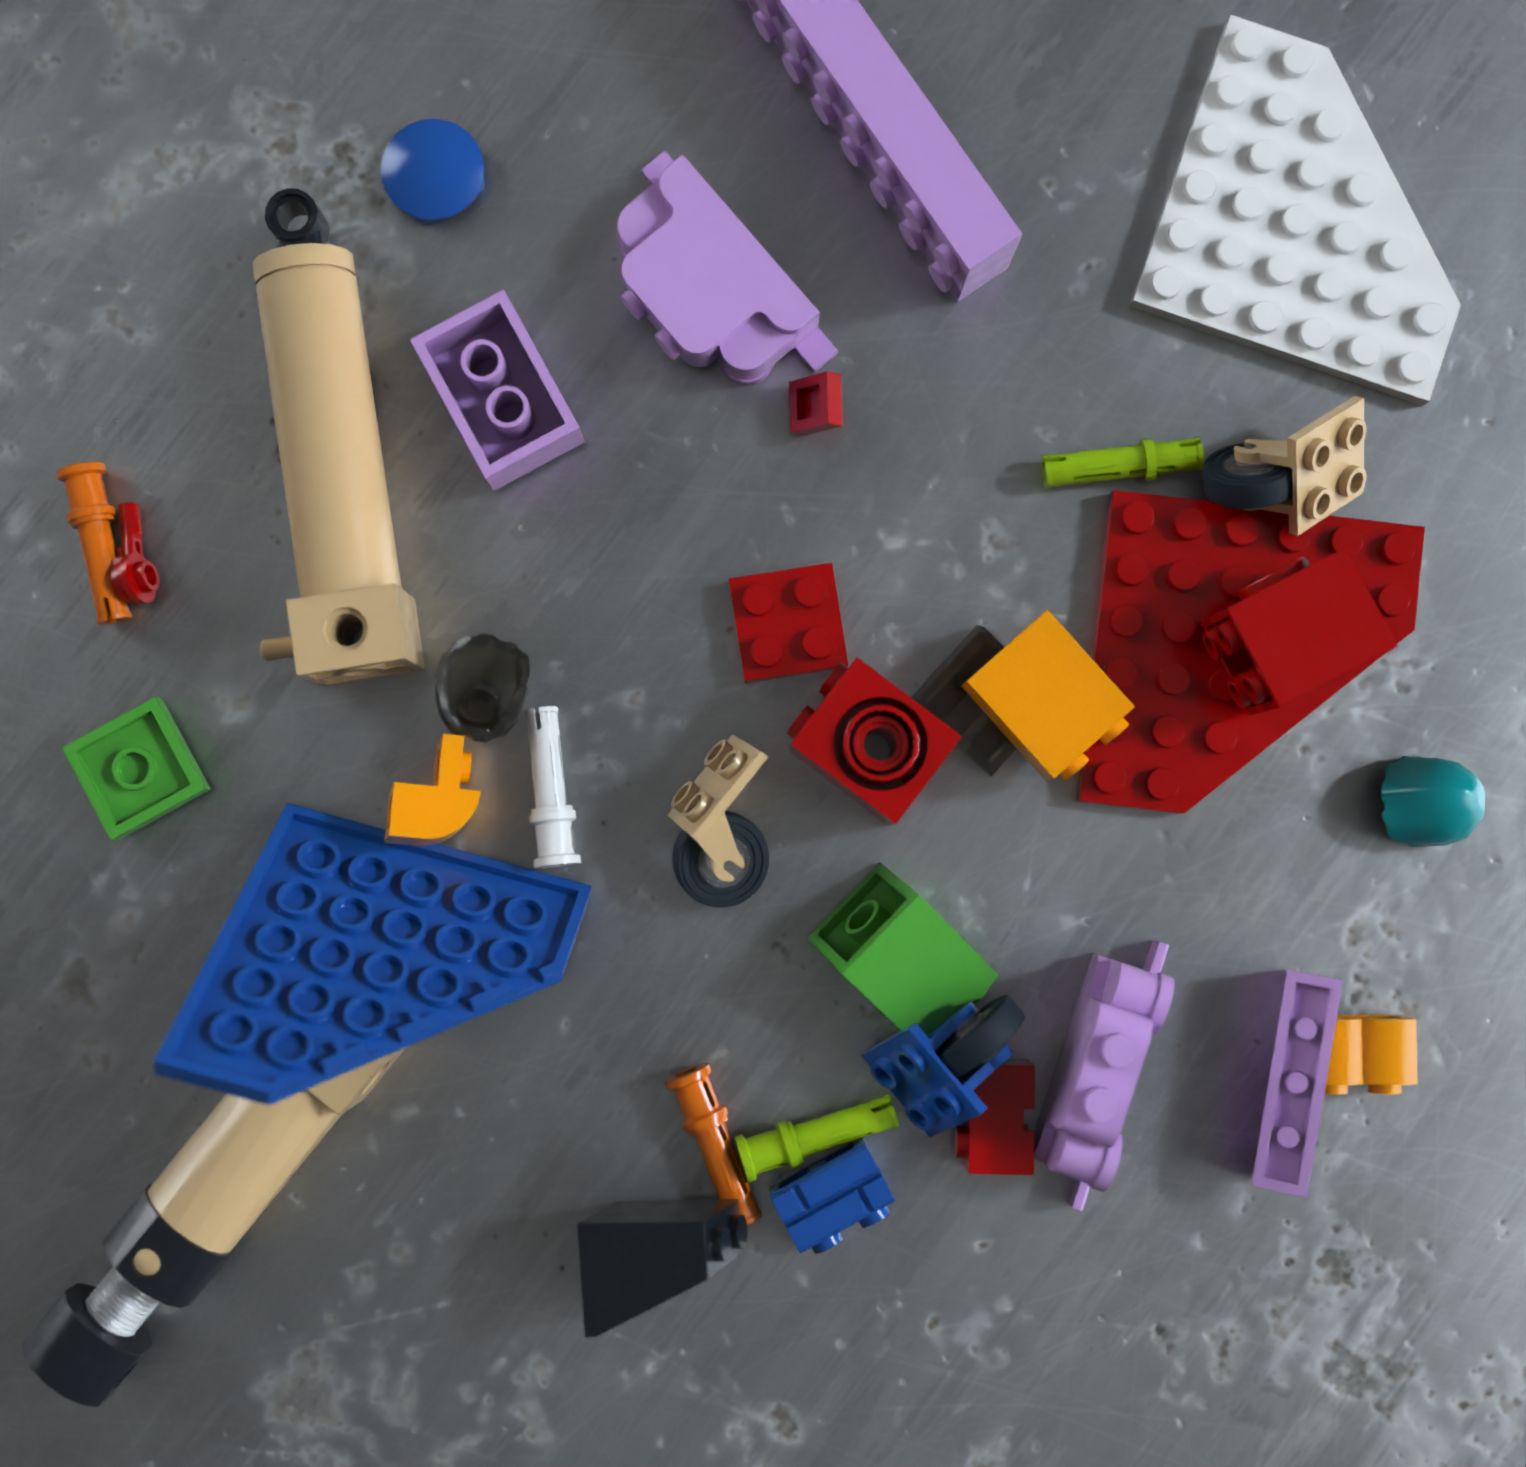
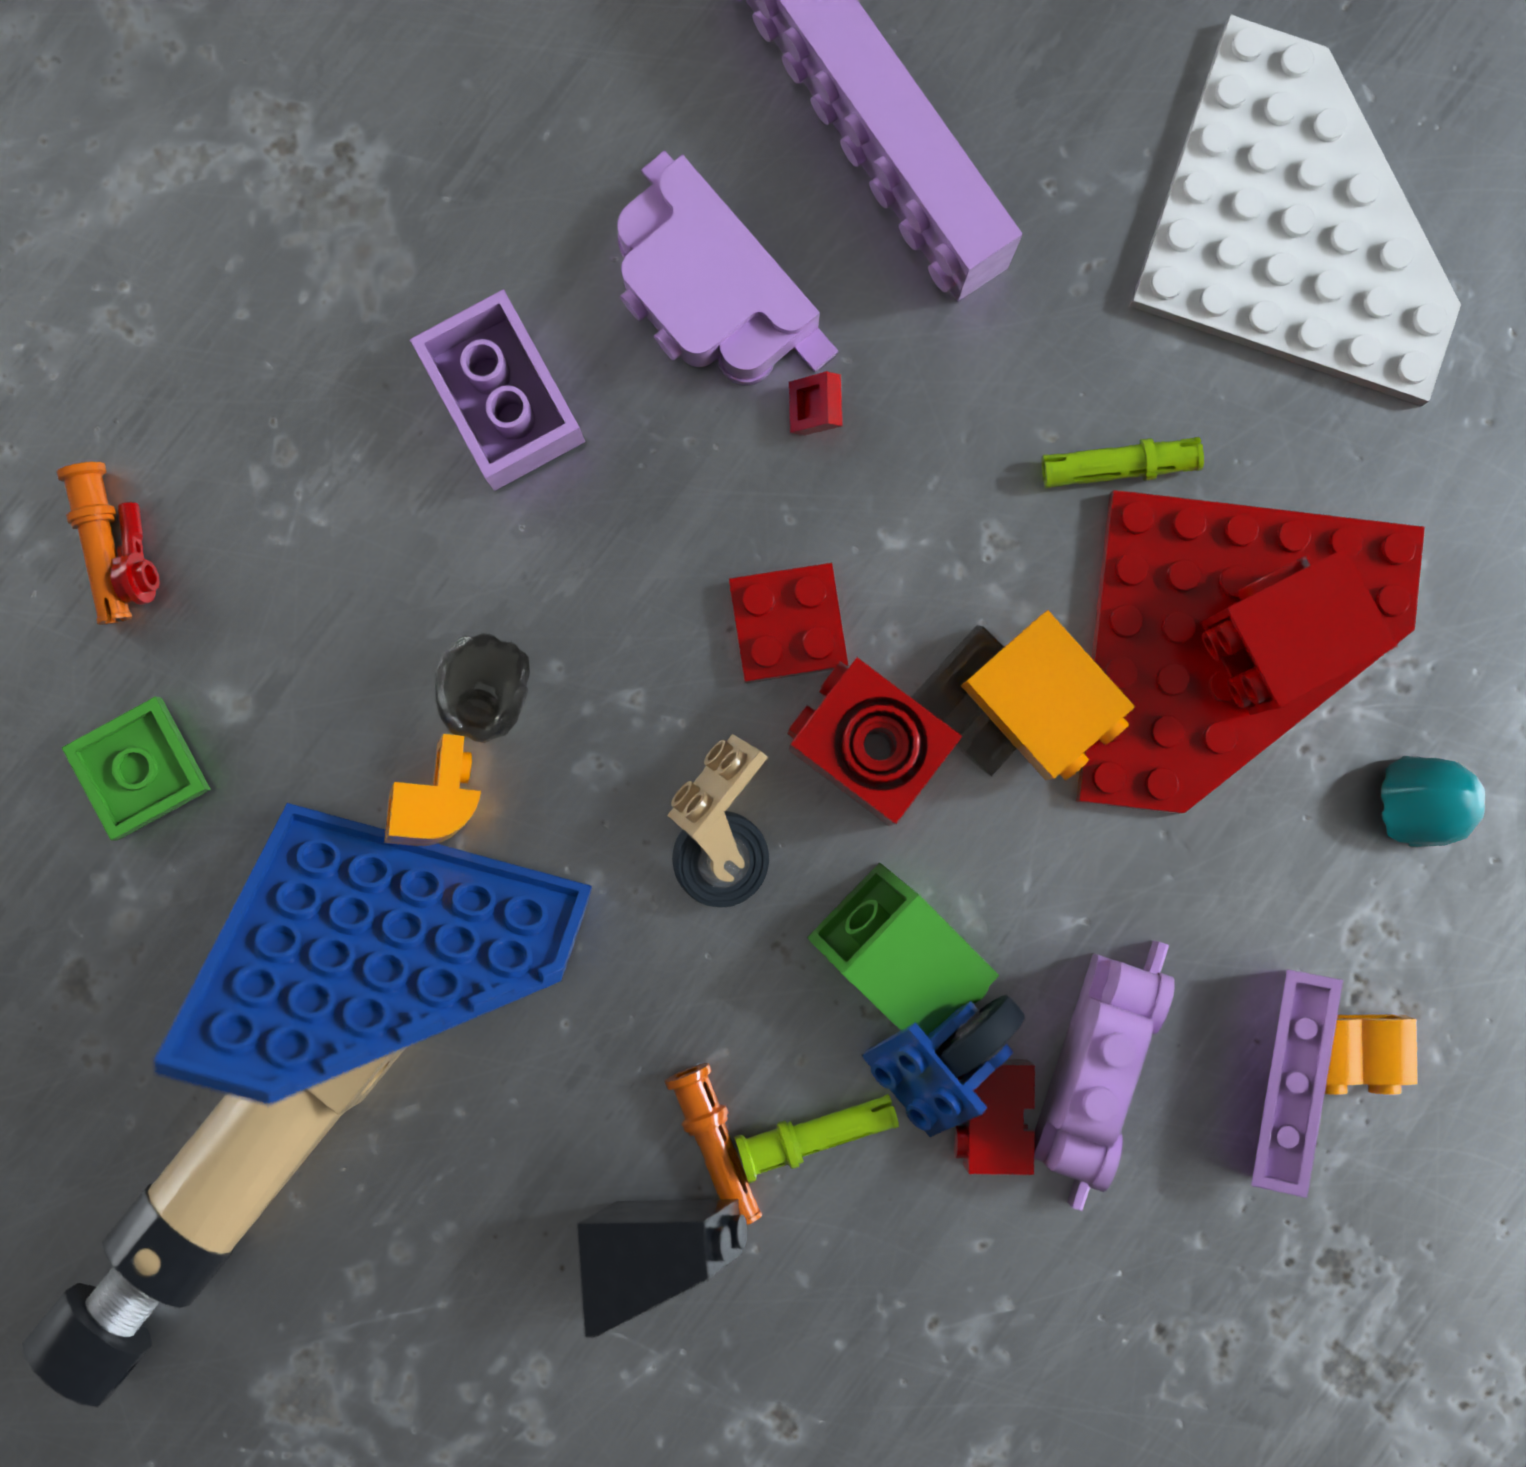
tan piece [252,188,425,686] -> none
blue dish [381,119,485,224] -> none
white pin [524,706,581,869] -> none
blue brick [769,1138,896,1254] -> none
tan plate [1202,396,1367,536] -> none

